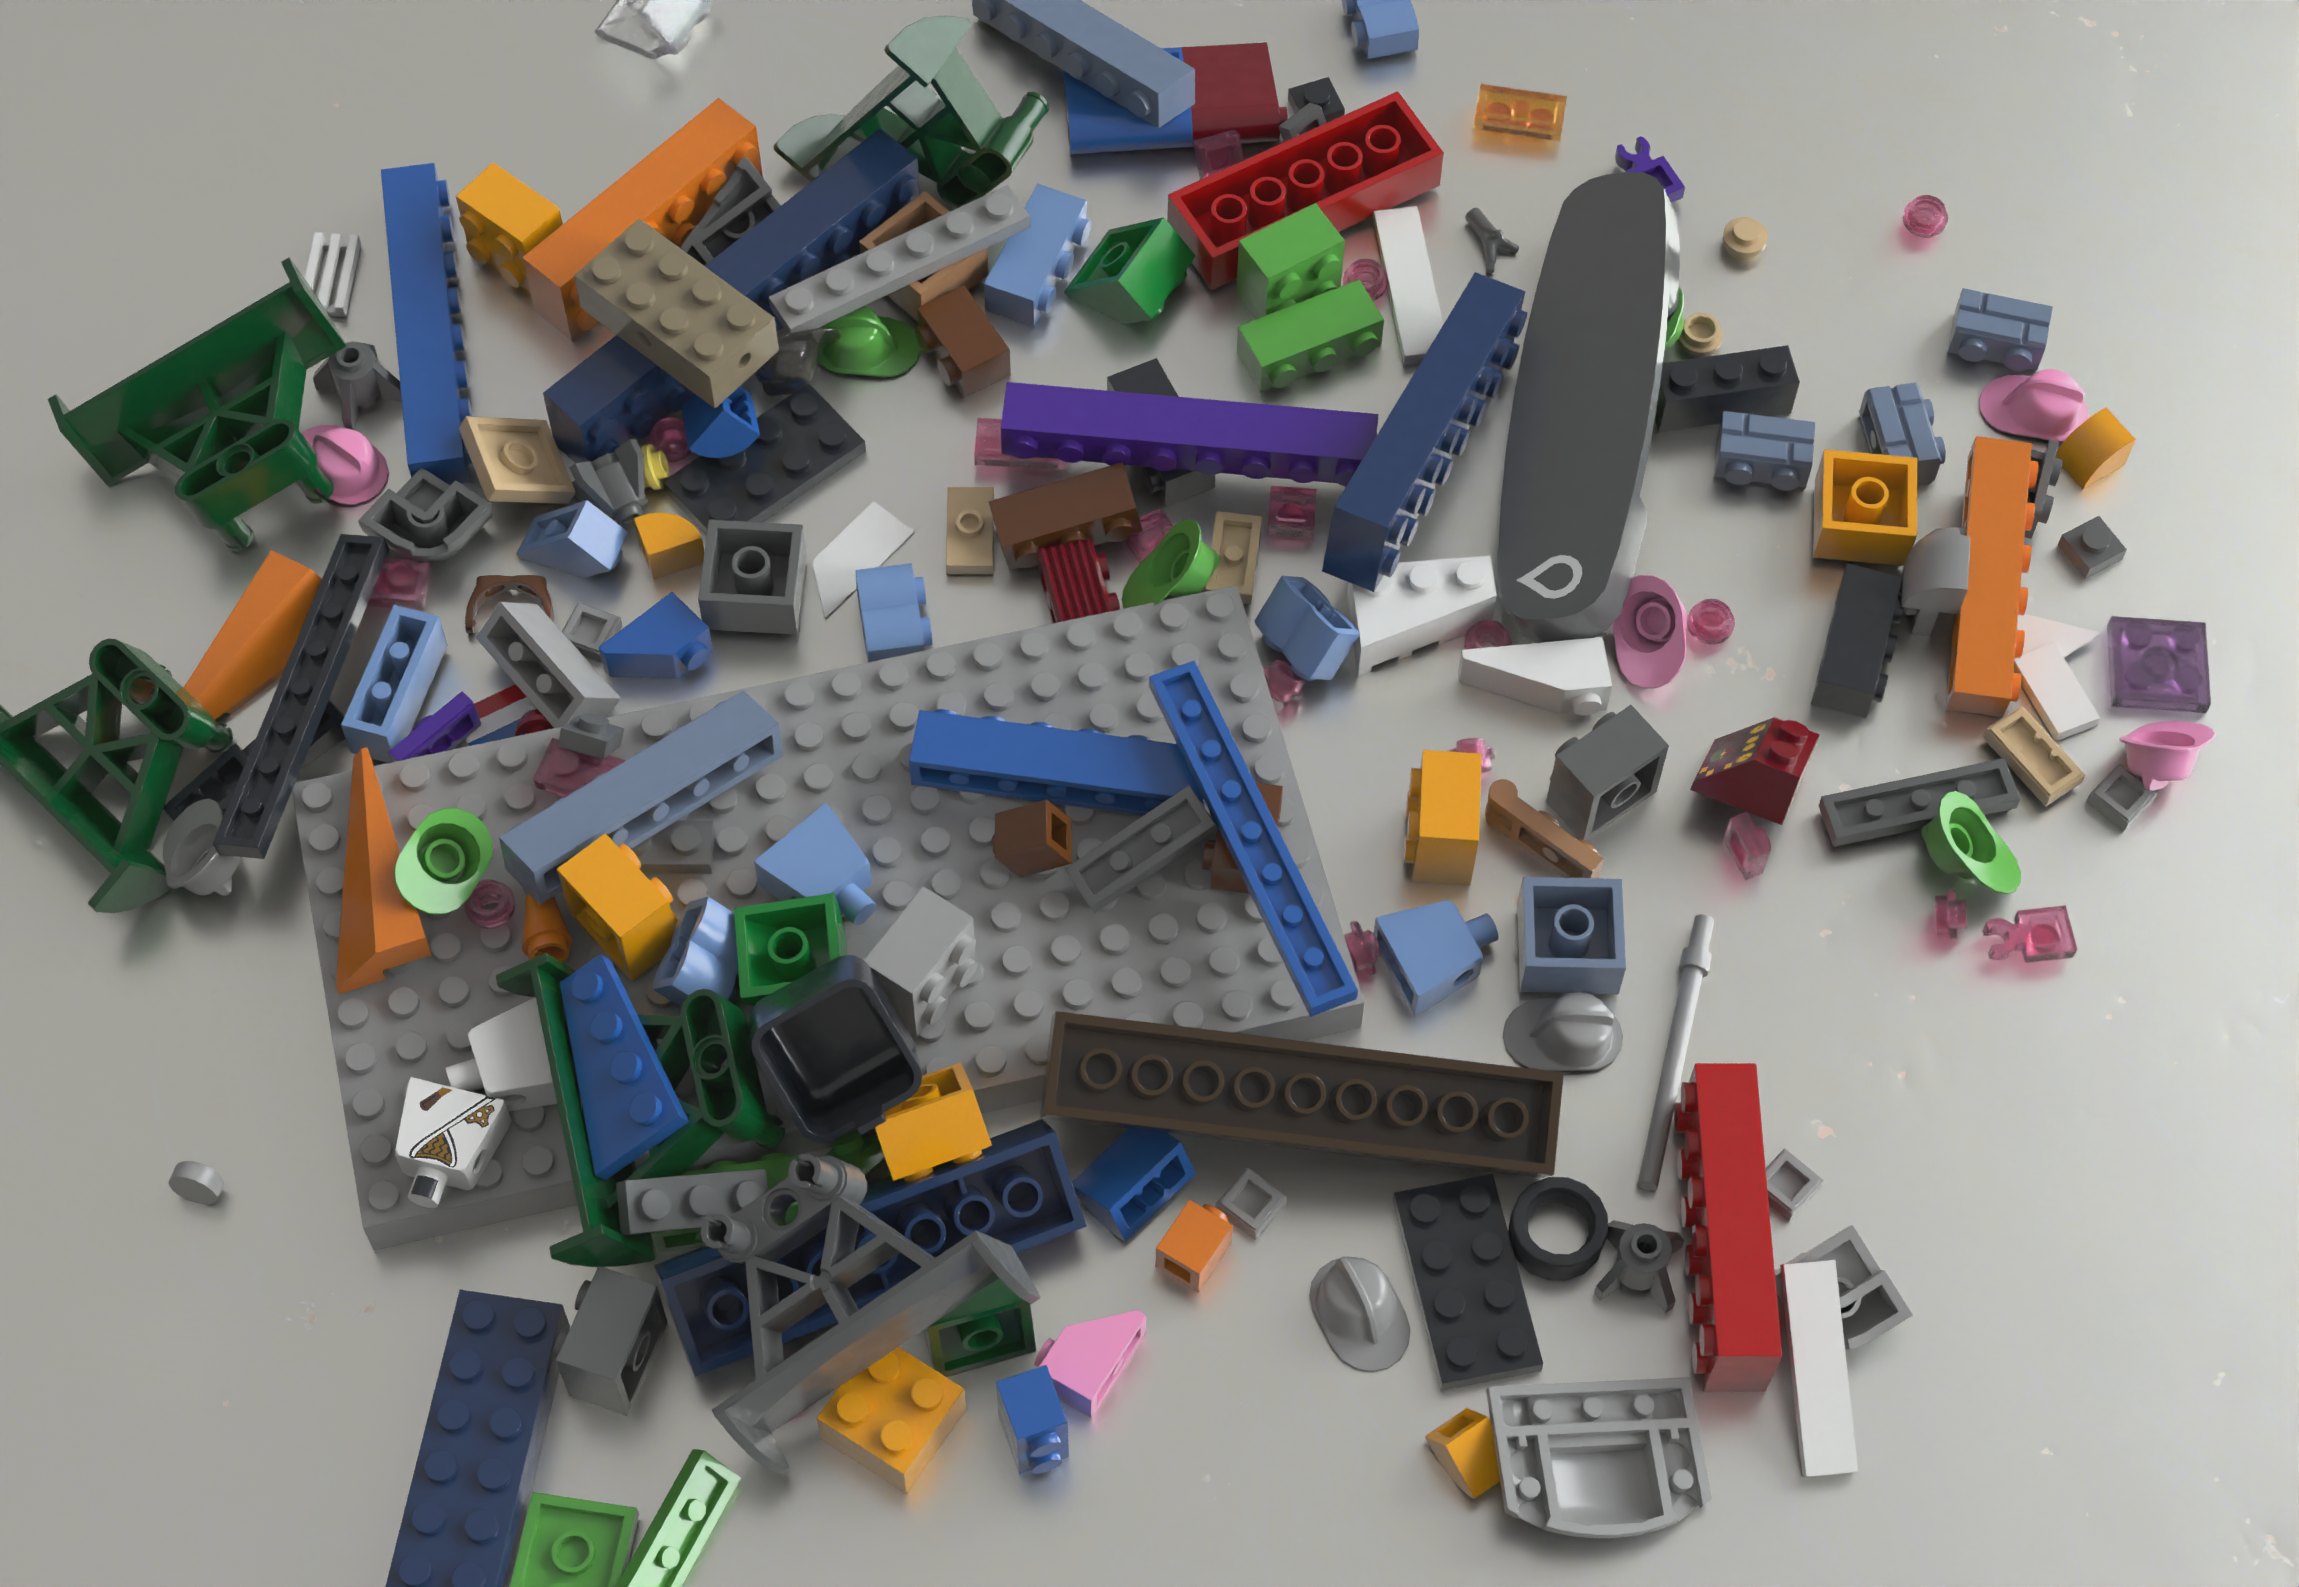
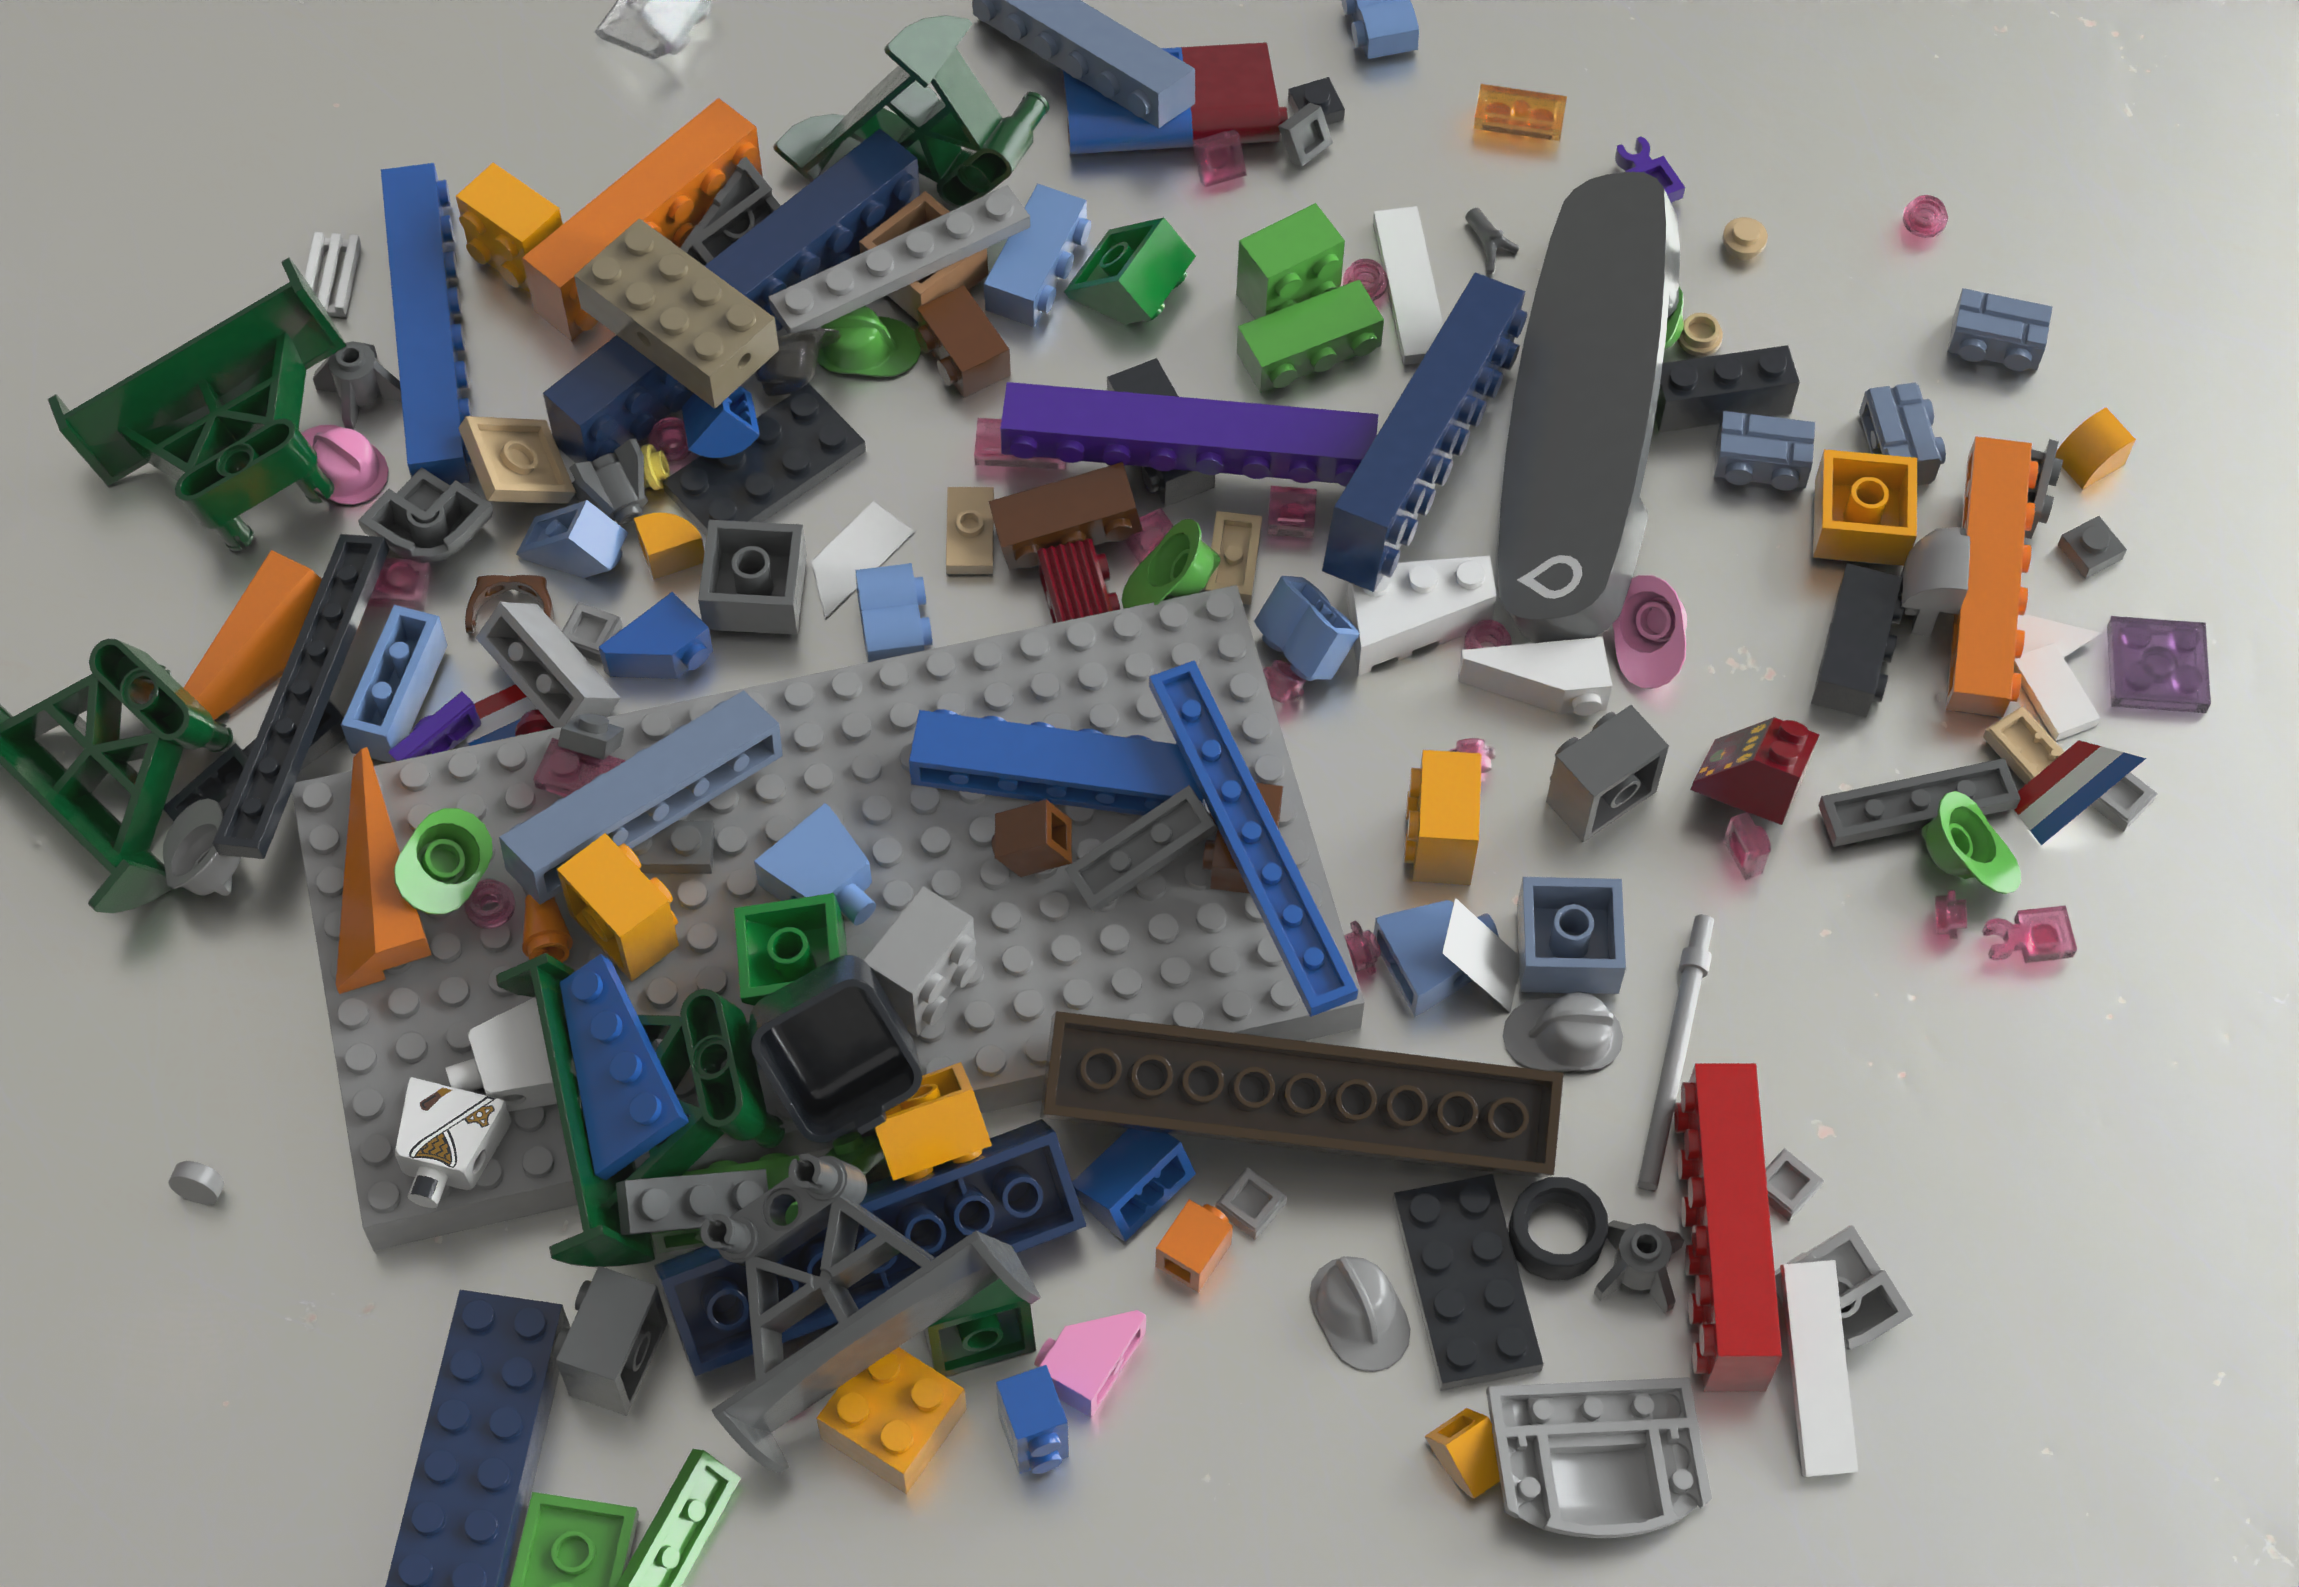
medium blue brick [653,897,738,1007] -> none
red brick [1167,91,1444,290] -> none
medium nougat plate [1485,779,1604,878] -> none
clear pink plate [1687,599,1735,645] -> none
bright pink piece [1979,369,2088,442] -> none
bright pink piece [2119,721,2215,791] -> none
none -> white sticker [1442,898,1519,1012]
none -> sticker [2014,740,2147,846]

